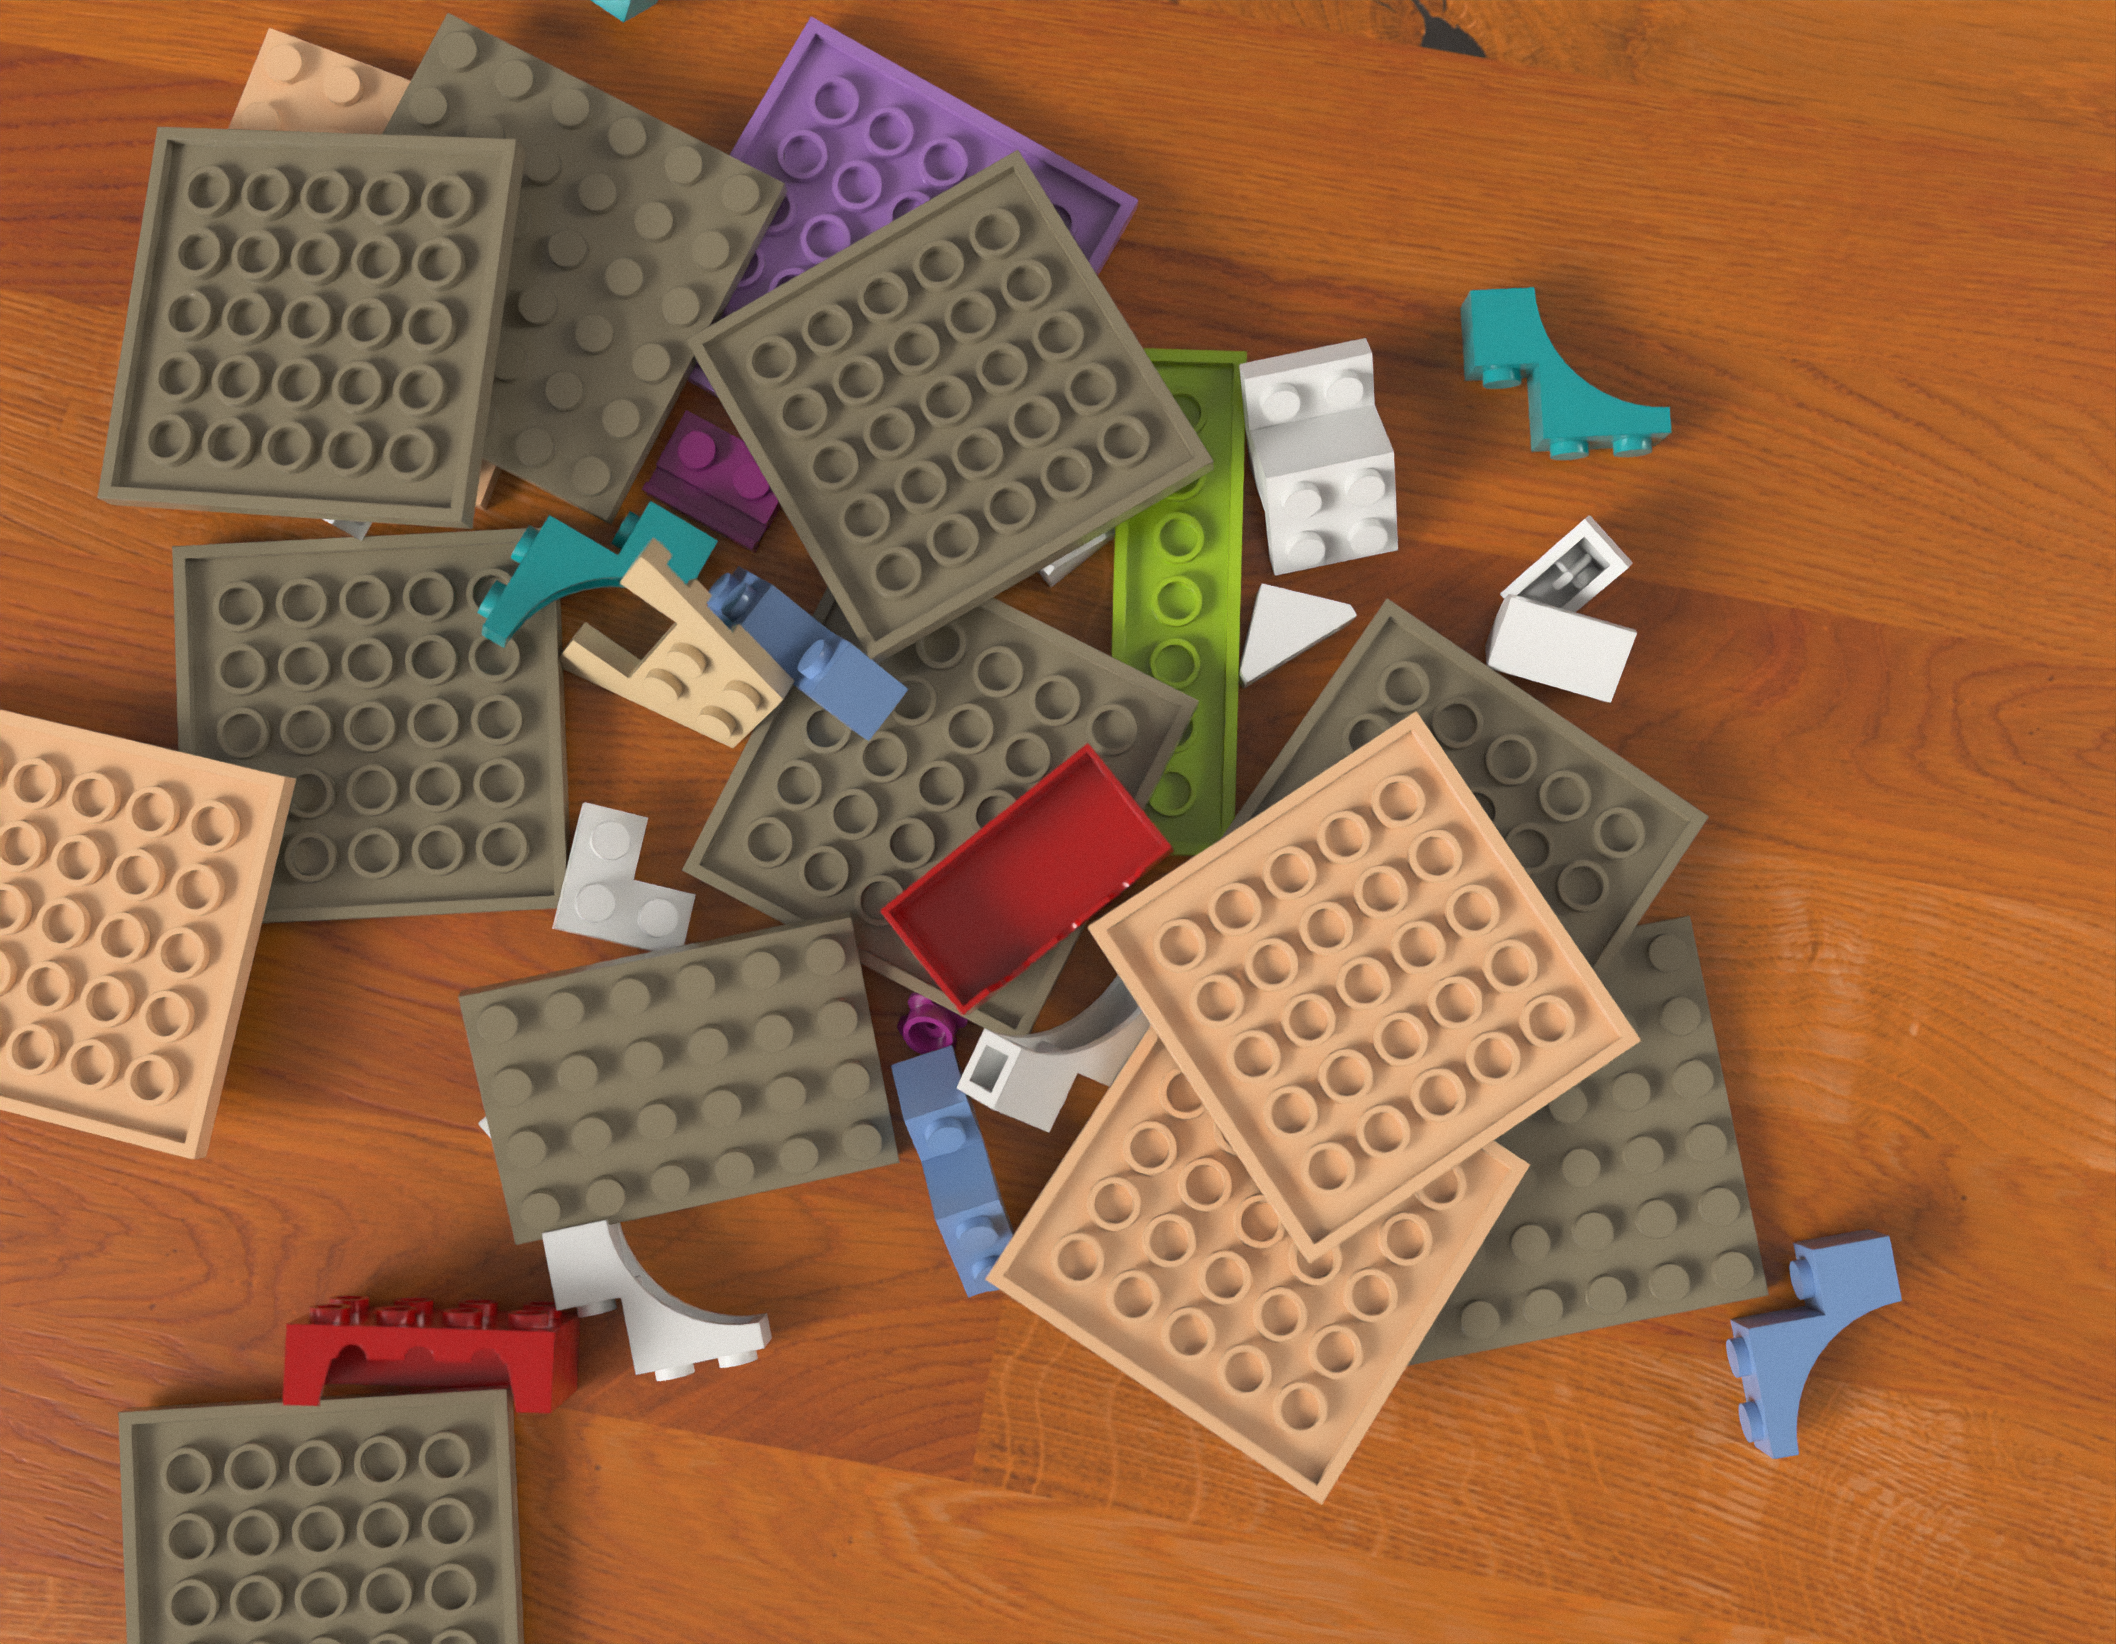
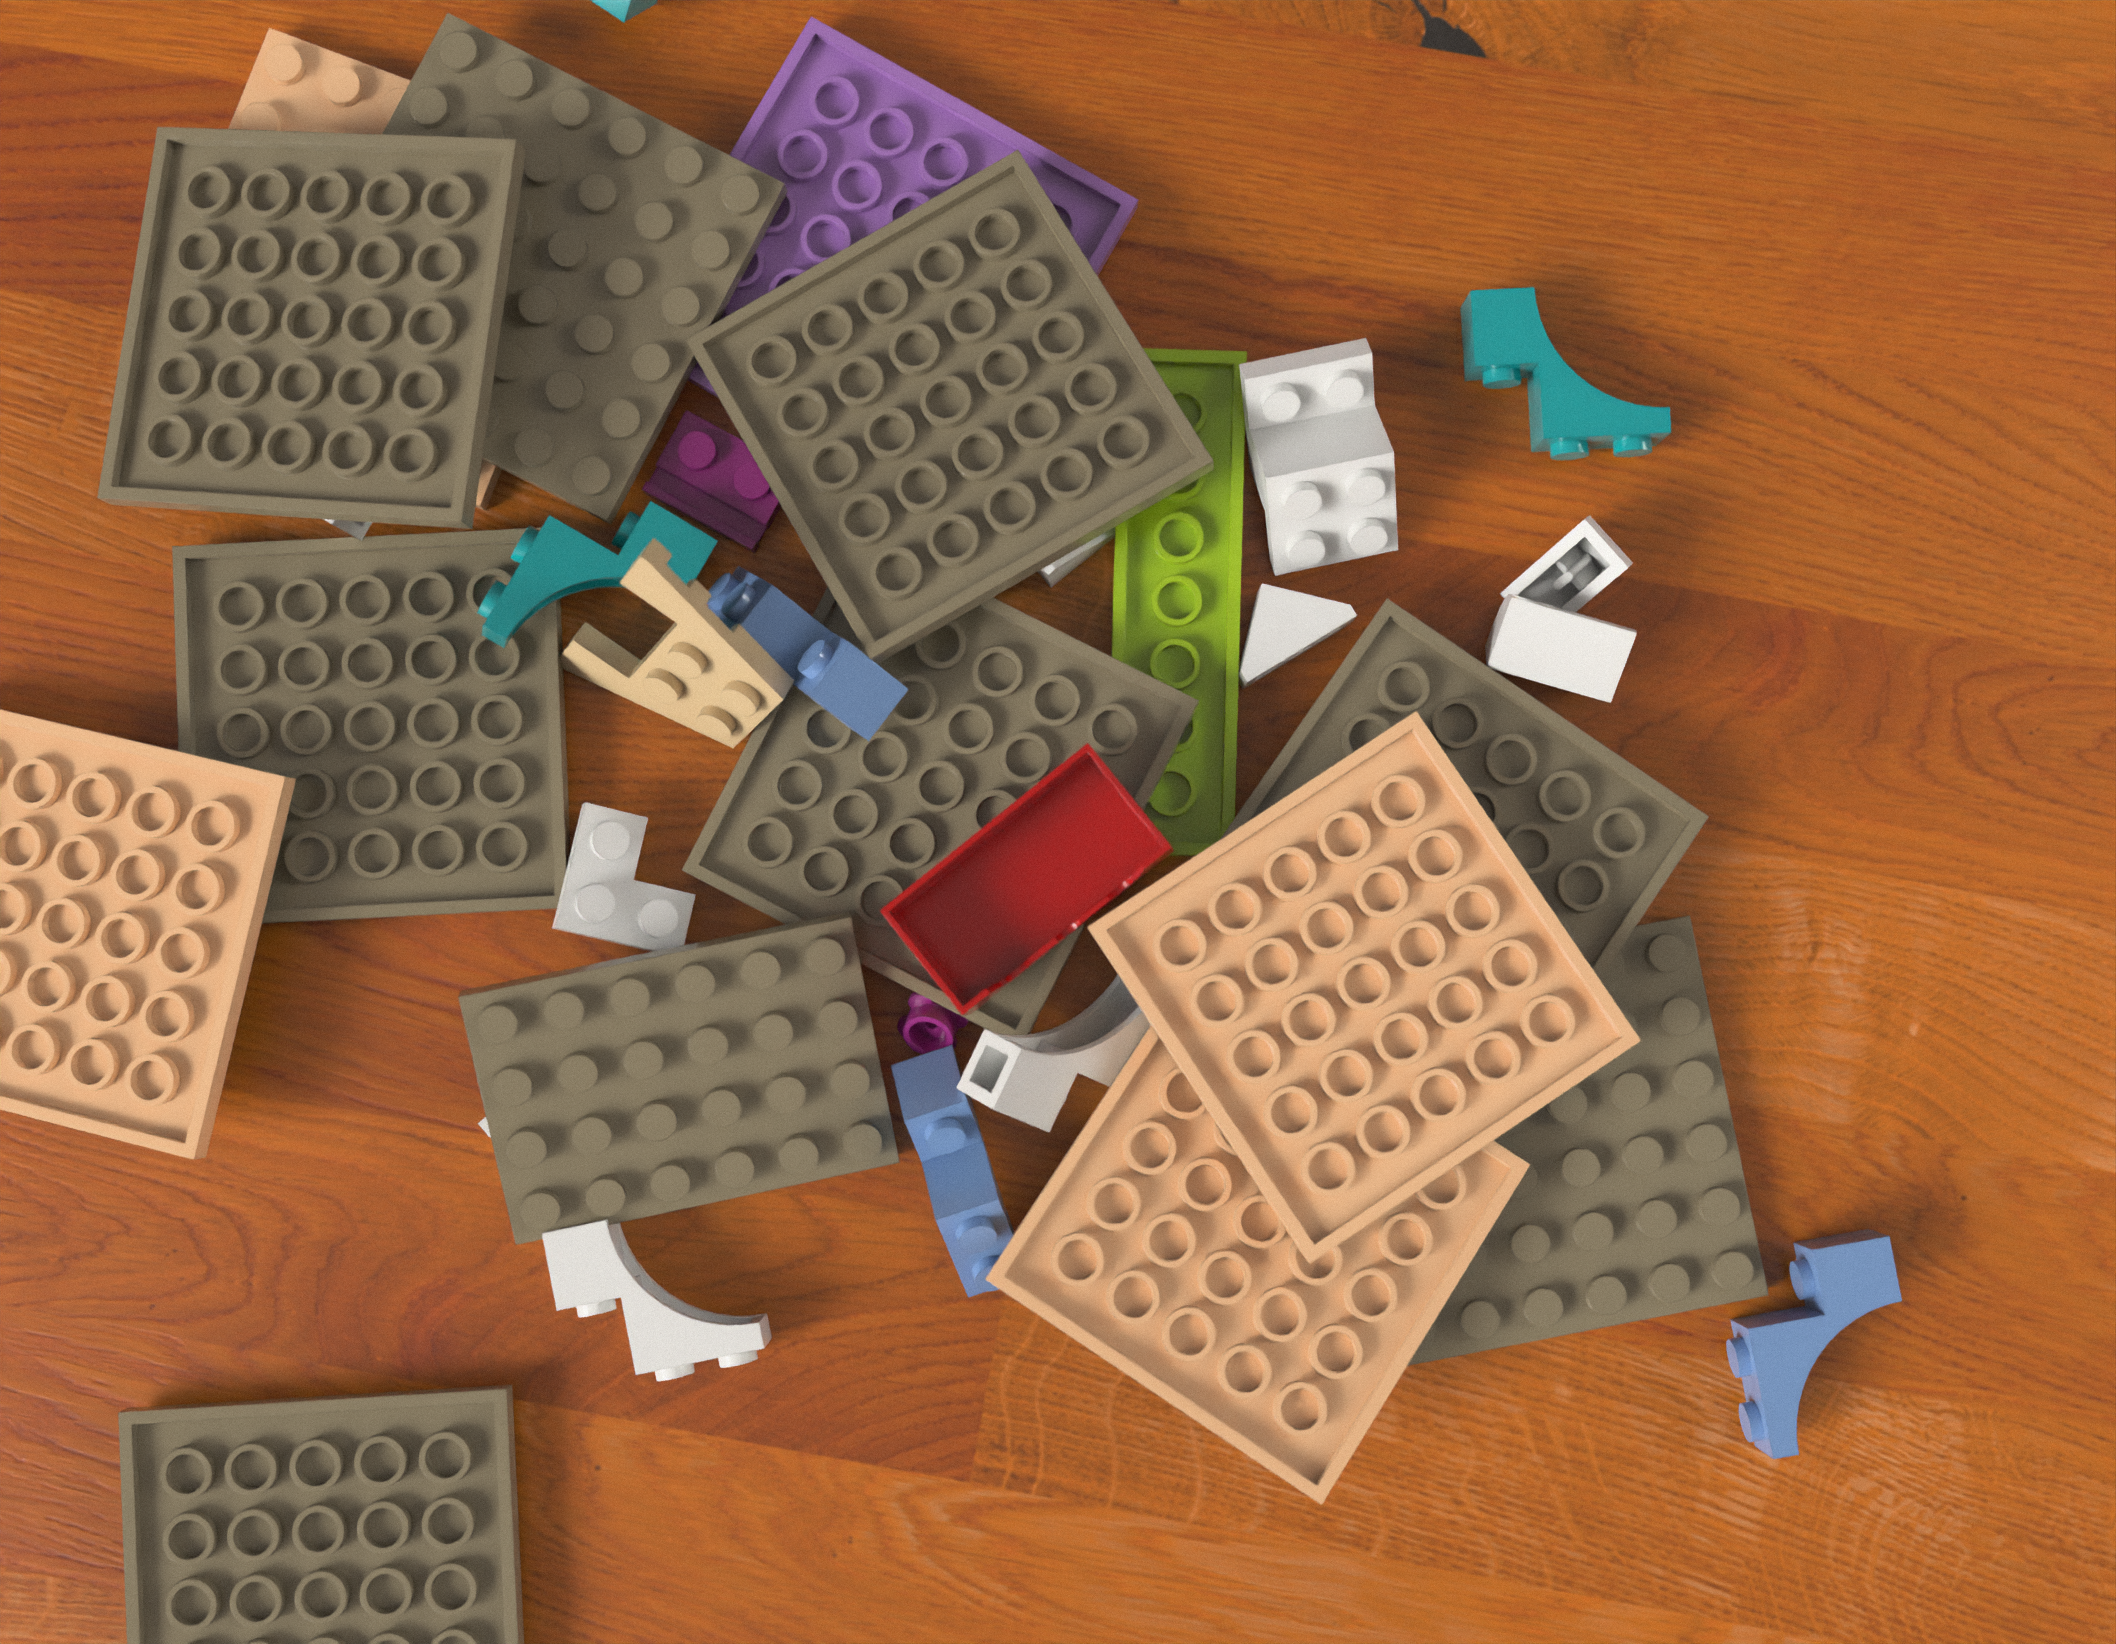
red piece [282,1295,580,1413] -> none

